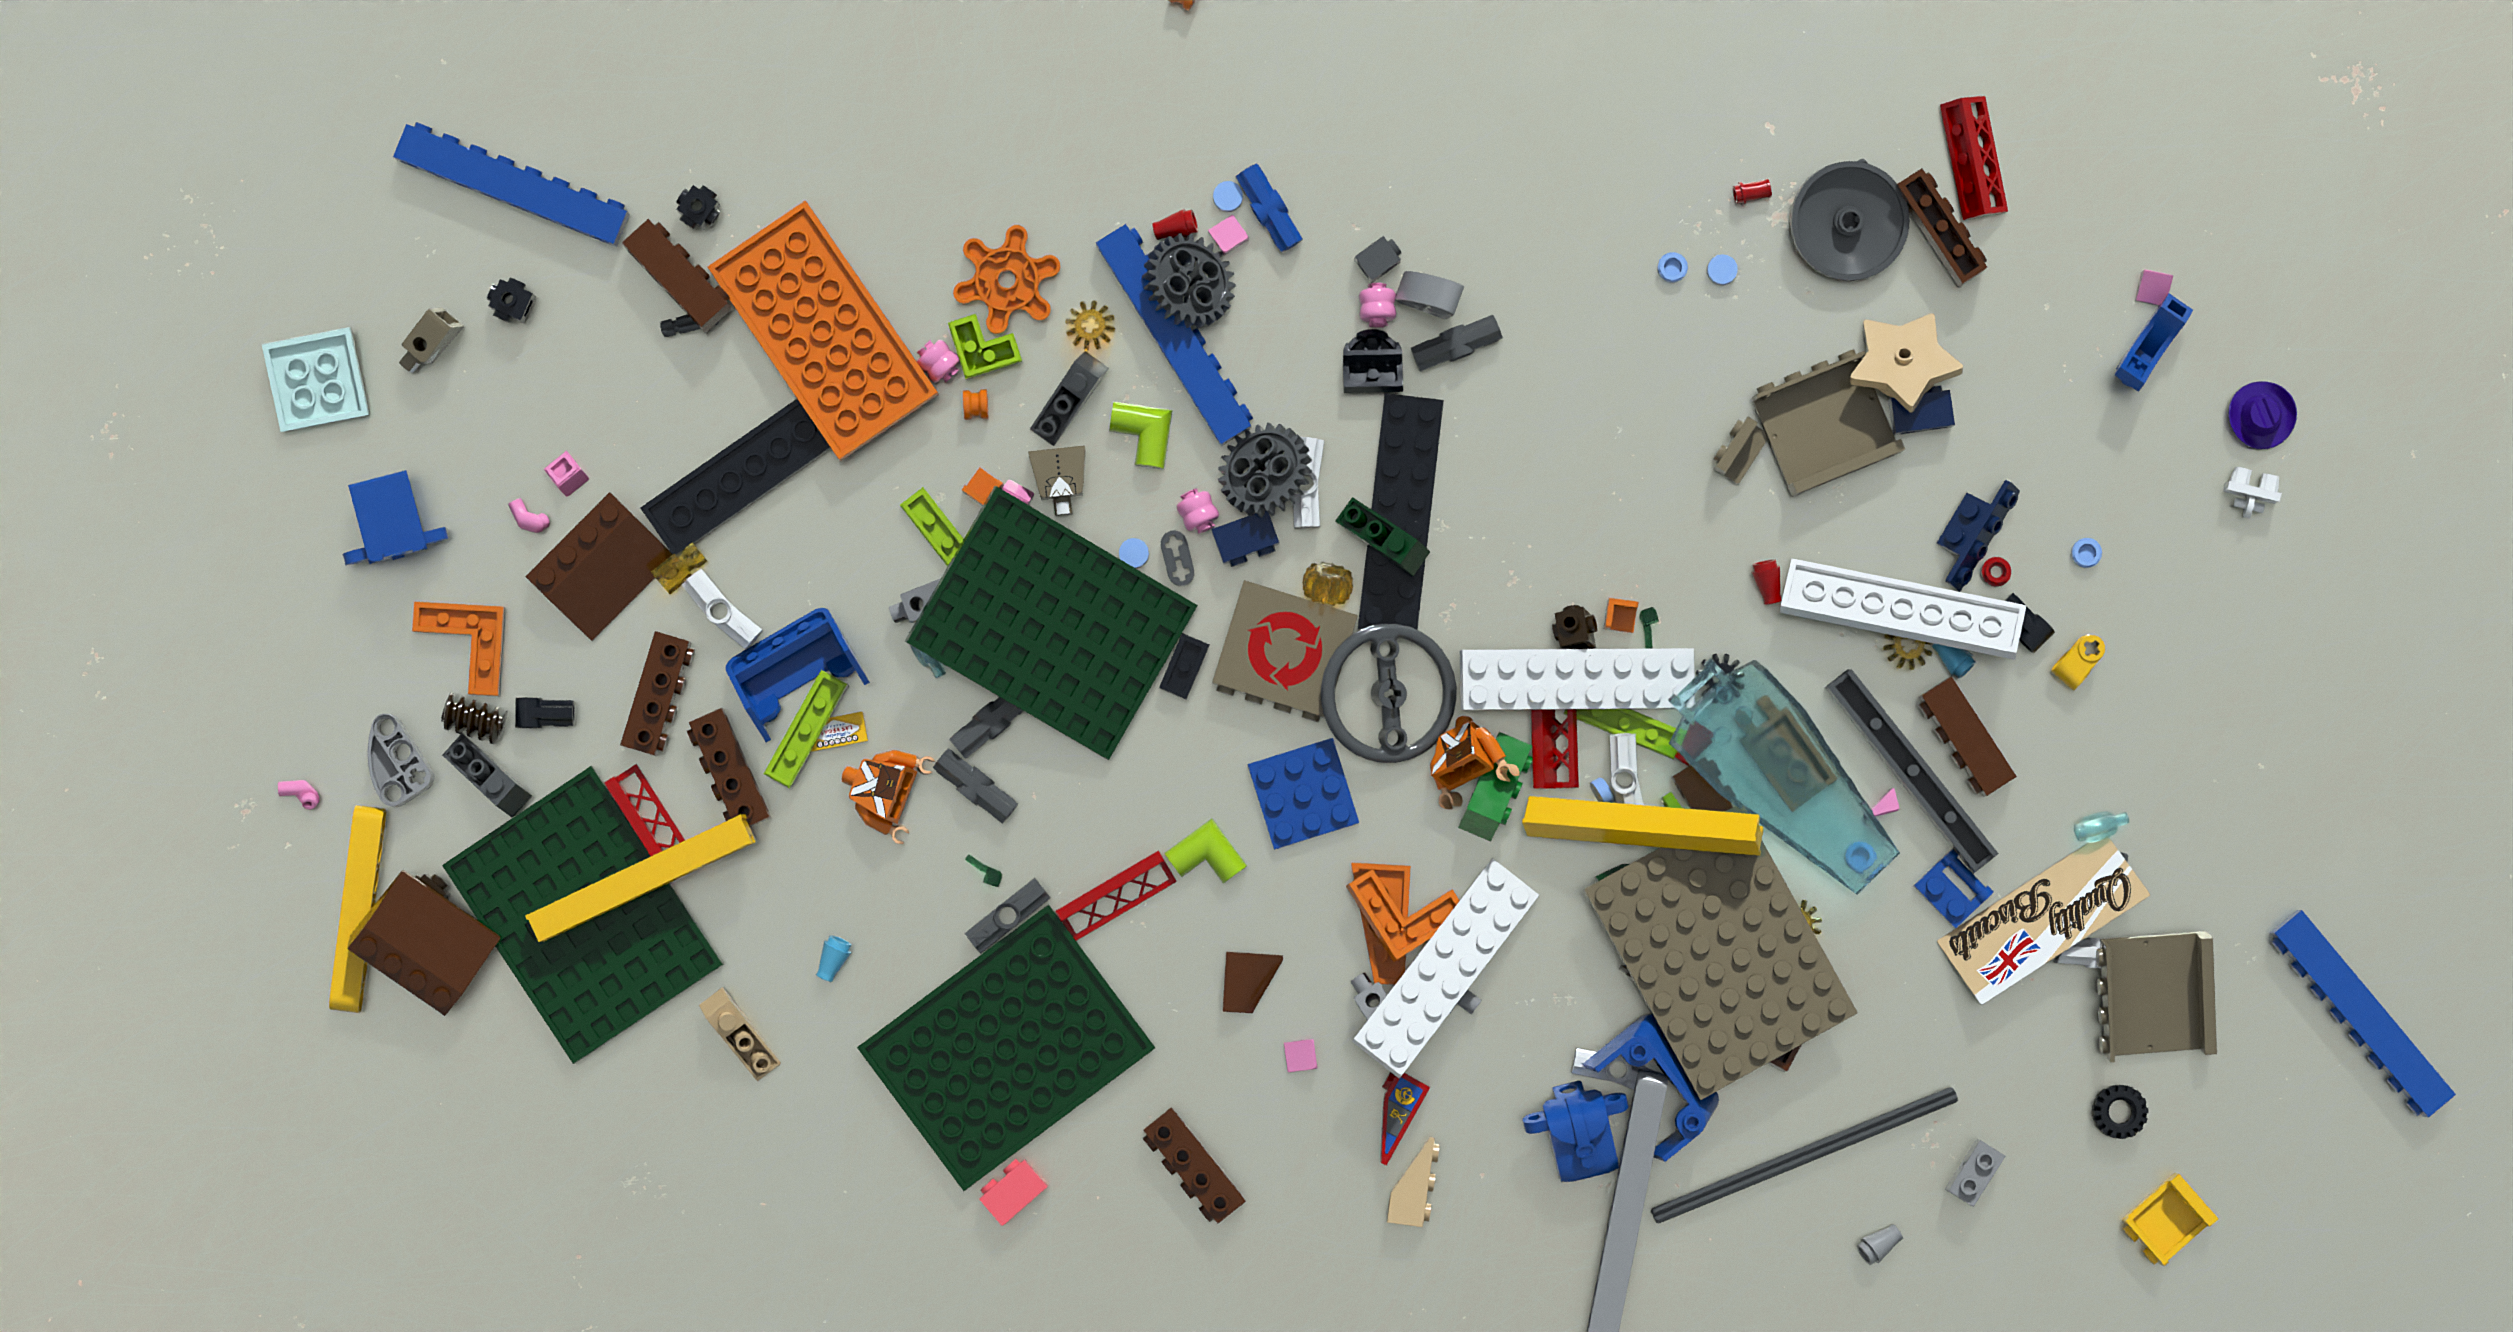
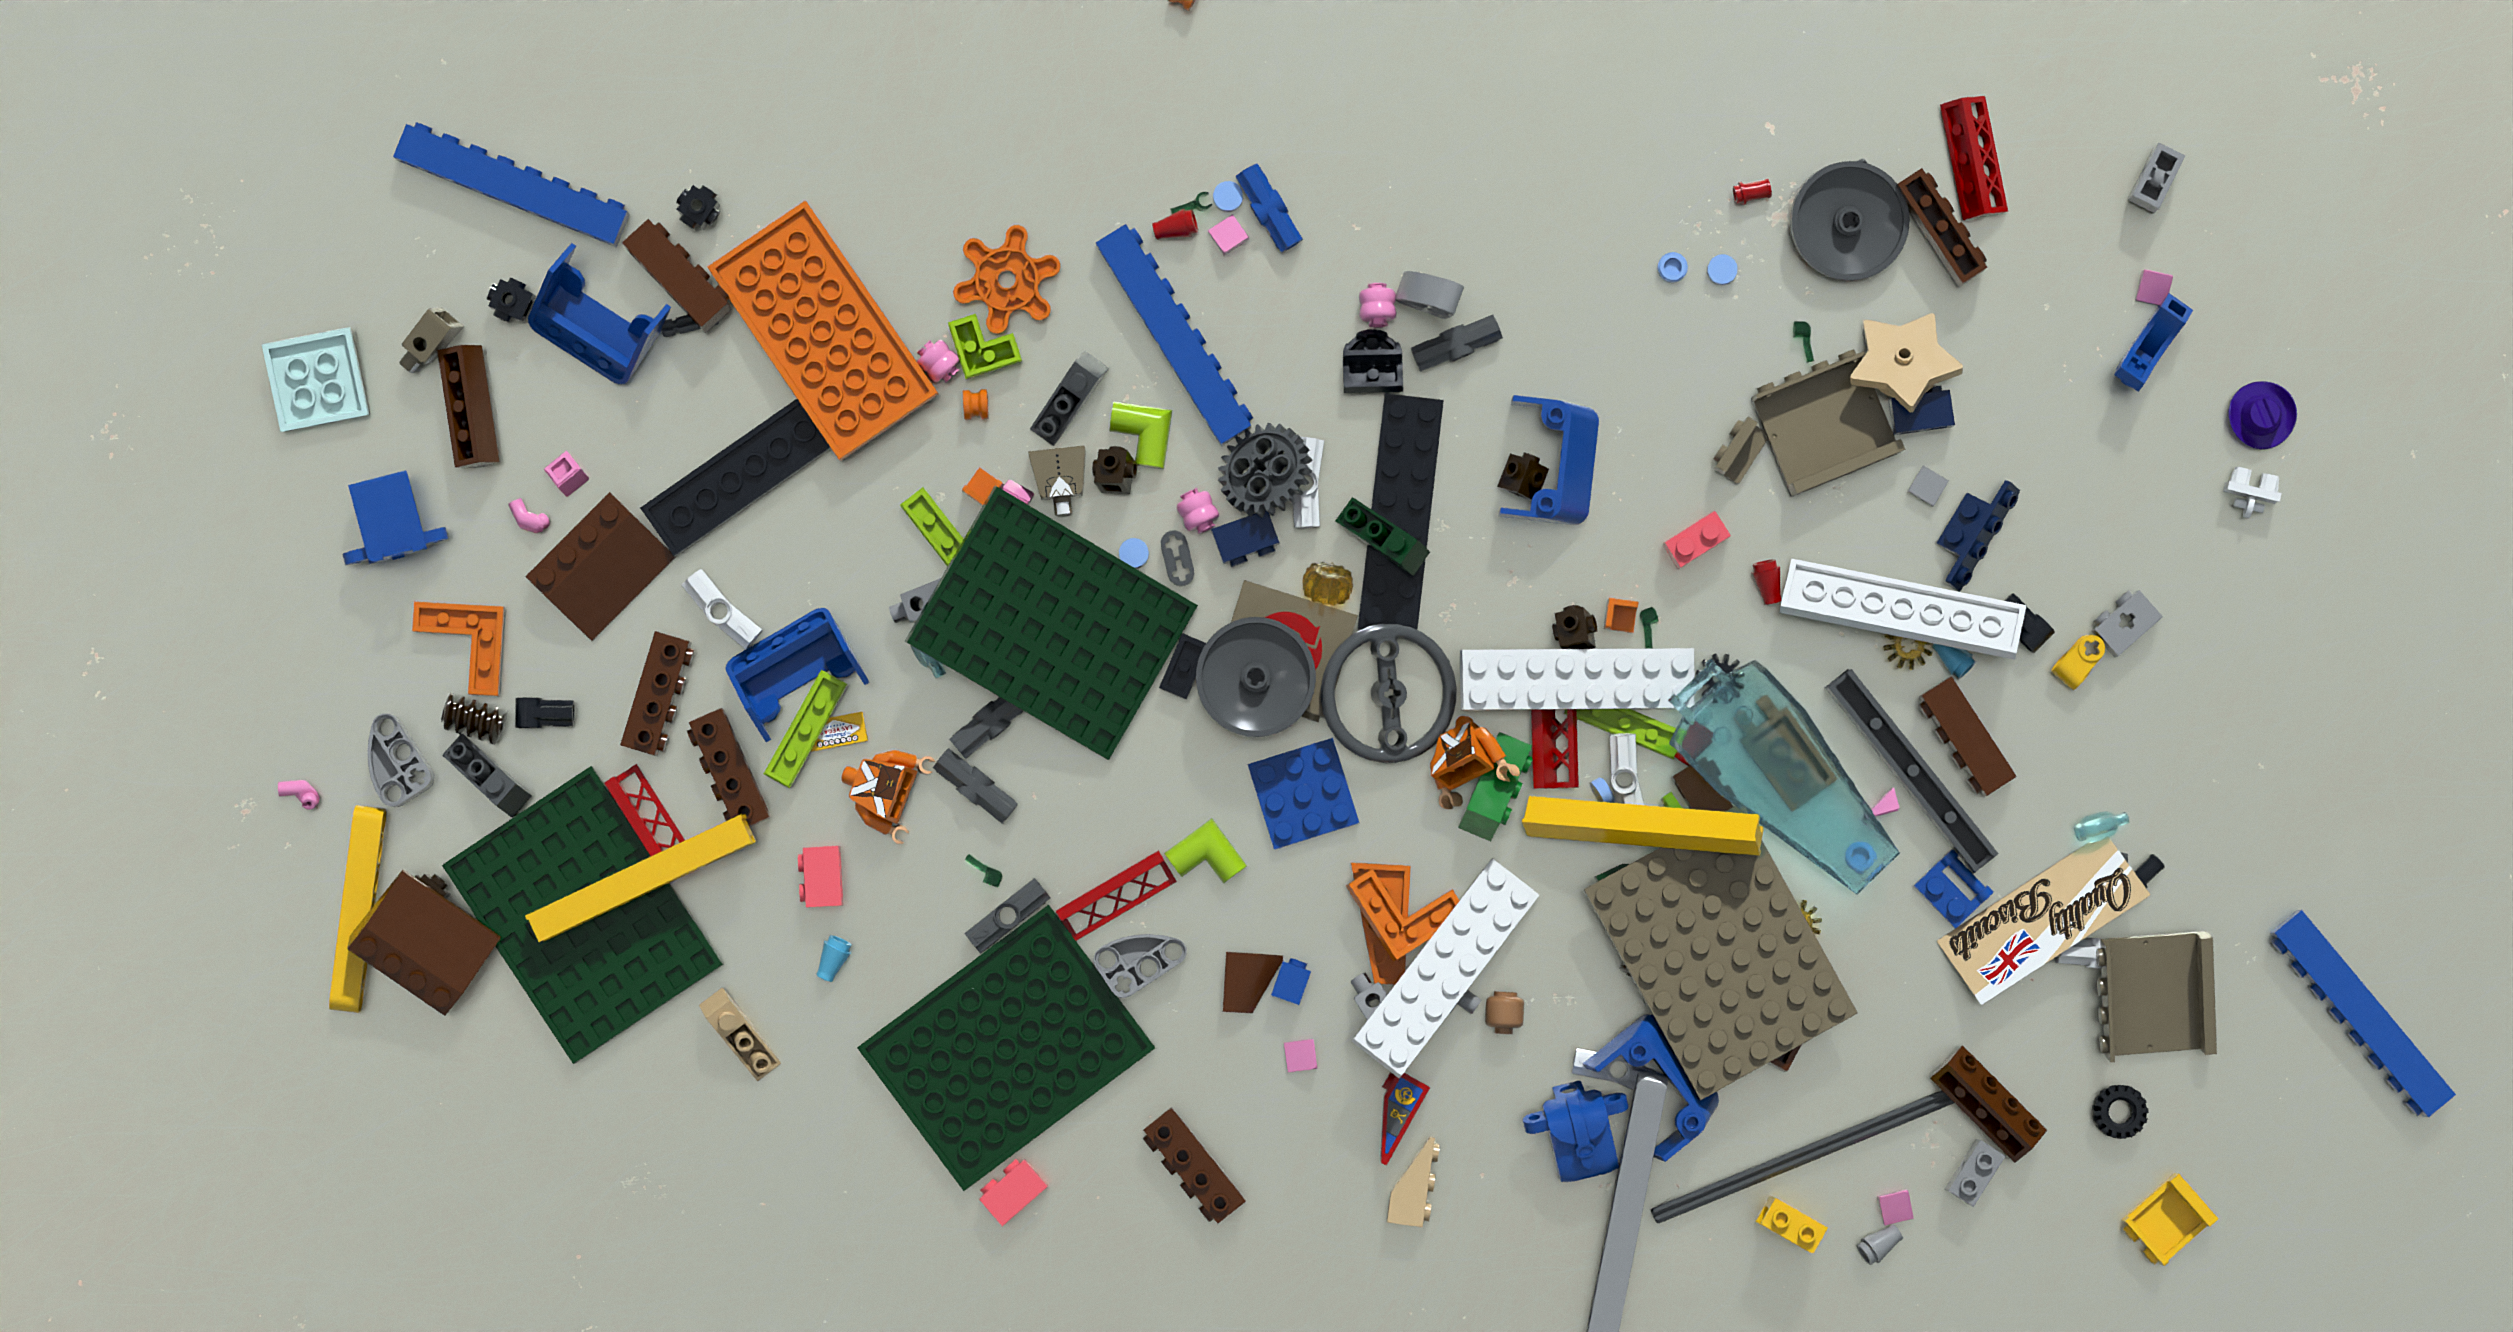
clear yellow plate [651,542,708,594] -> none
clear yellow gear [1065,300,1116,351] -> none
dark grey gear [1142,233,1236,328] -> none
dark grey brick [1354,236,1402,283] -> none
red plate [1981,557,2011,587] -> none
light blue tile [2071,538,2102,568] -> none
none -> reddish brown brick [437,345,500,468]
none -> blue windscreen [528,243,671,384]
none -> coral brick [798,846,843,908]
none -> dark brown brick [1092,446,1137,494]
none -> light grey beam [1094,934,1187,998]
none -> clear green hand [1170,192,1212,214]
none -> dark grey dish [1196,617,1316,737]
none -> blue brick [1271,958,1311,1005]
none -> medium nougat head [1485,991,1524,1034]
none -> dark brown brick [1497,452,1549,500]
none -> blue windscreen [1498,395,1599,525]
none -> coral brick [1663,511,1731,570]
none -> yellow panel [1755,1196,1828,1253]
none -> clear green hand [1793,321,1814,362]
none -> bright pink slope [1877,1189,1914,1226]
none -> light grey tile [1907,465,1949,507]
none -> reddish brown brick [1930,1045,2047,1163]
none -> light grey brick [2091,590,2163,658]
none -> light grey brick [2128,143,2185,213]
none -> black pin [2134,854,2165,889]

